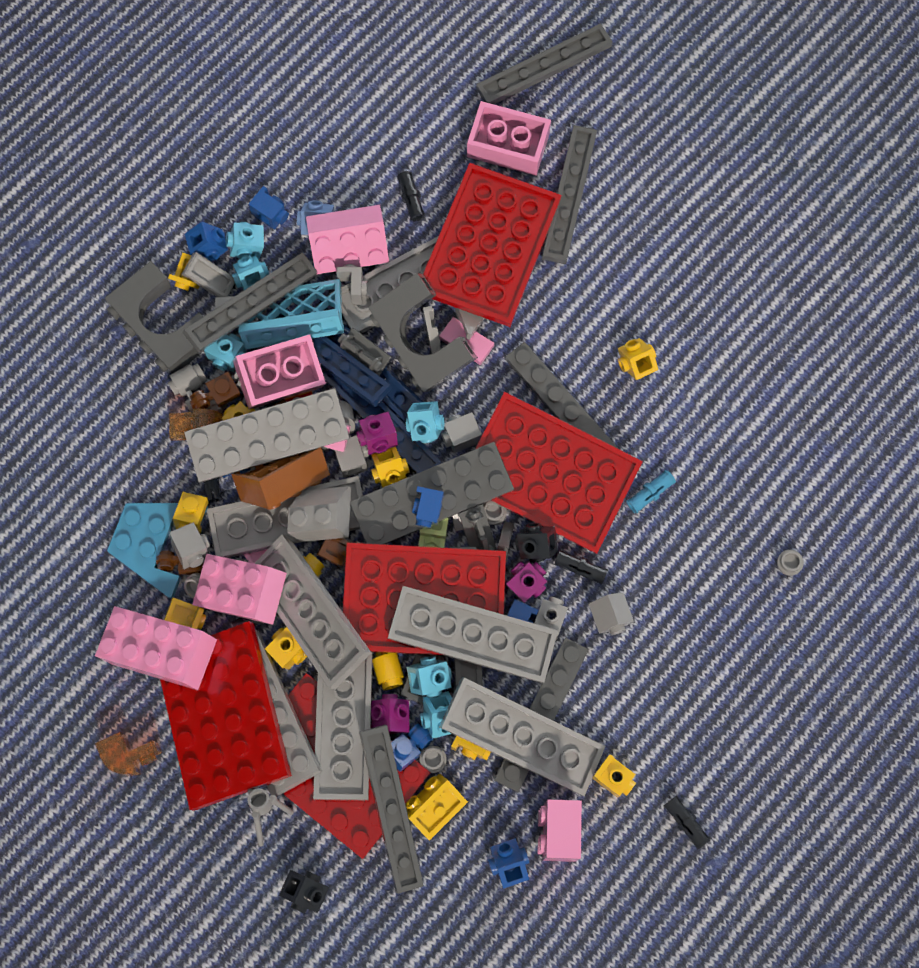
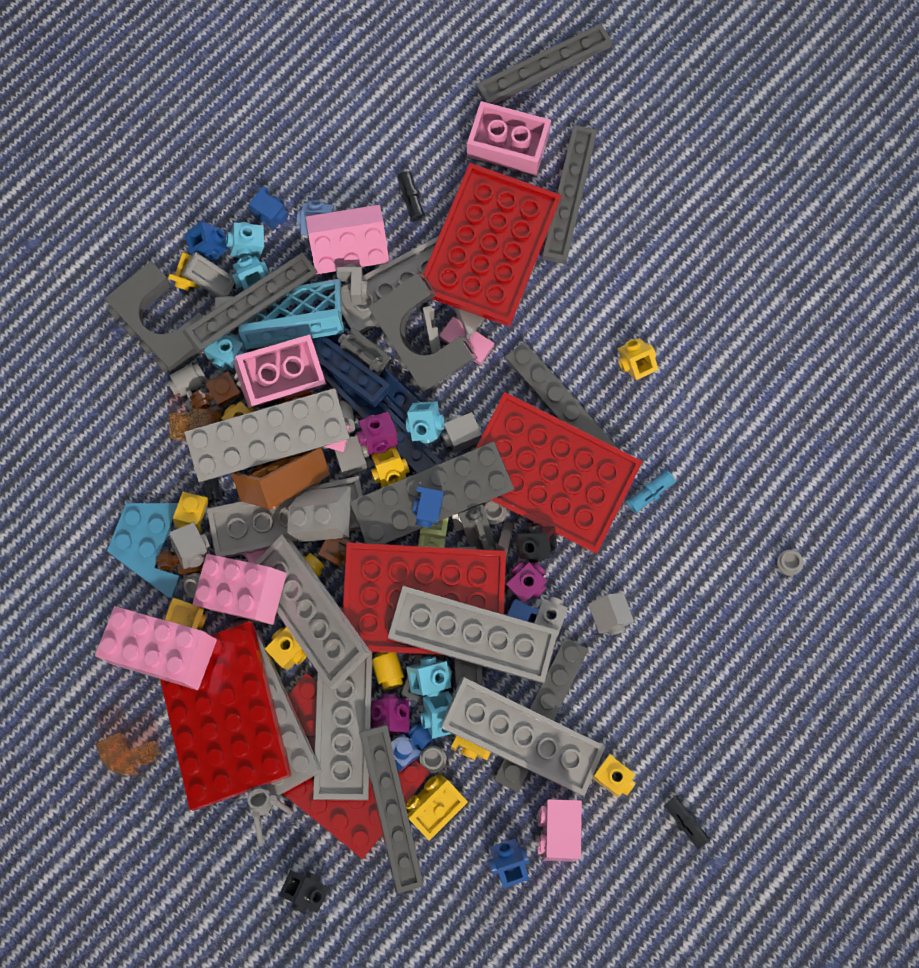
black pin [554,549,608,585] -> none

